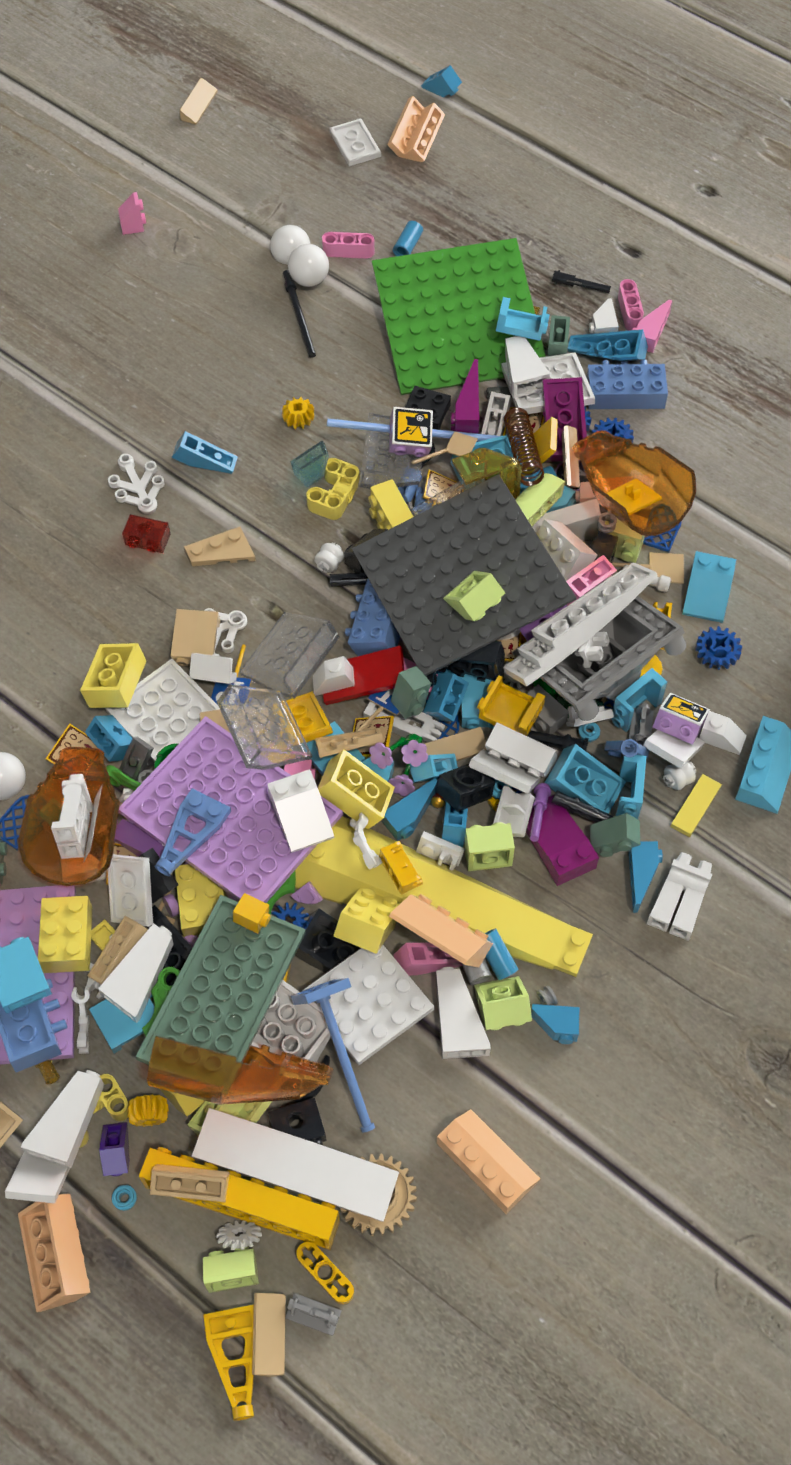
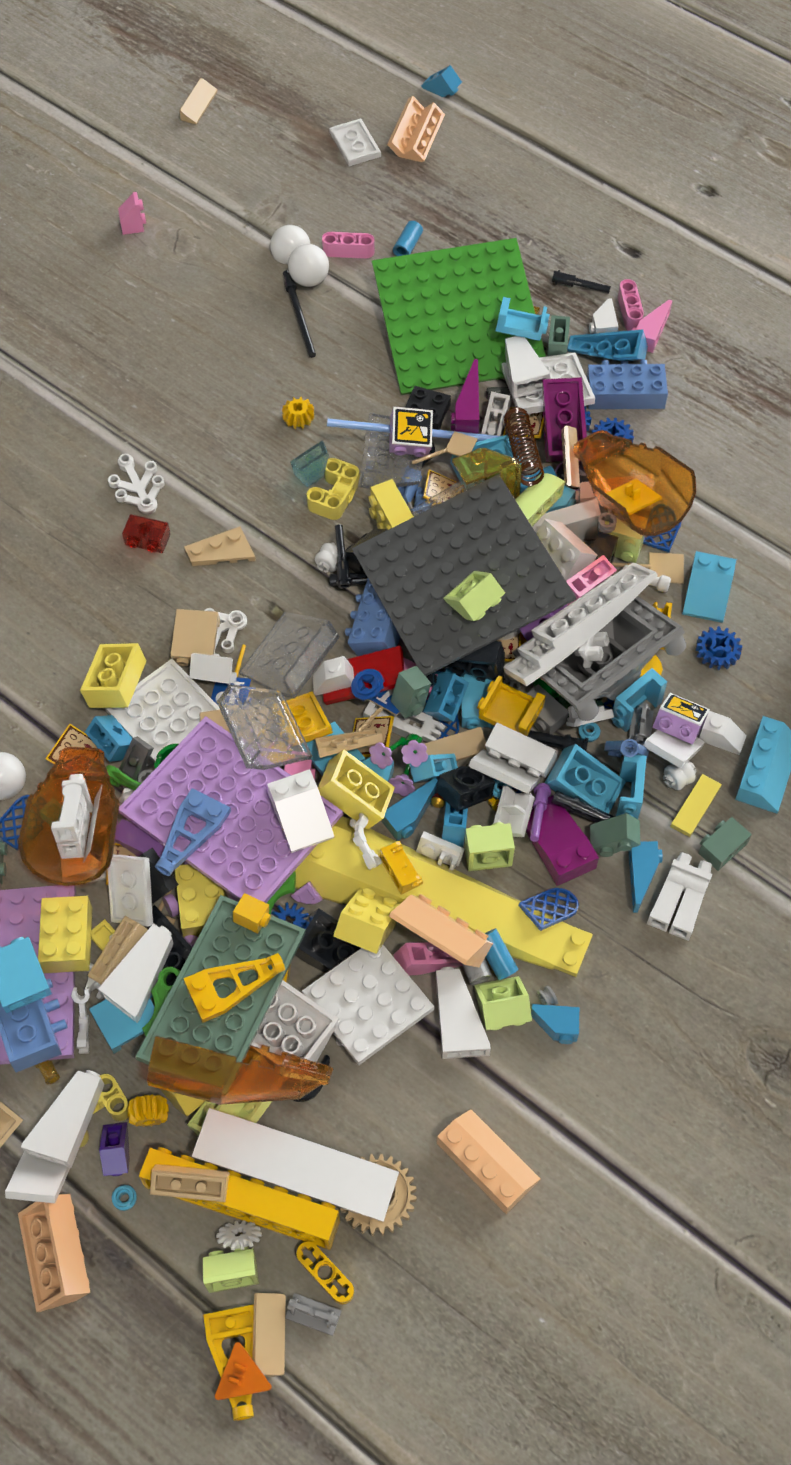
dark azure slope [172,431,238,474] -> none
black brick [268,1098,327,1145] -> none
medium blue tile [291,978,375,1133] -> none
yellow tile [516,417,558,479] -> none
none -> yellow plate [183,953,285,1023]
none -> orange piece [215,1342,272,1400]
none -> black pin [335,524,353,588]
none -> blue gear [351,669,385,702]
none -> blue window [518,888,579,931]
none -> sand green brick [698,817,752,871]

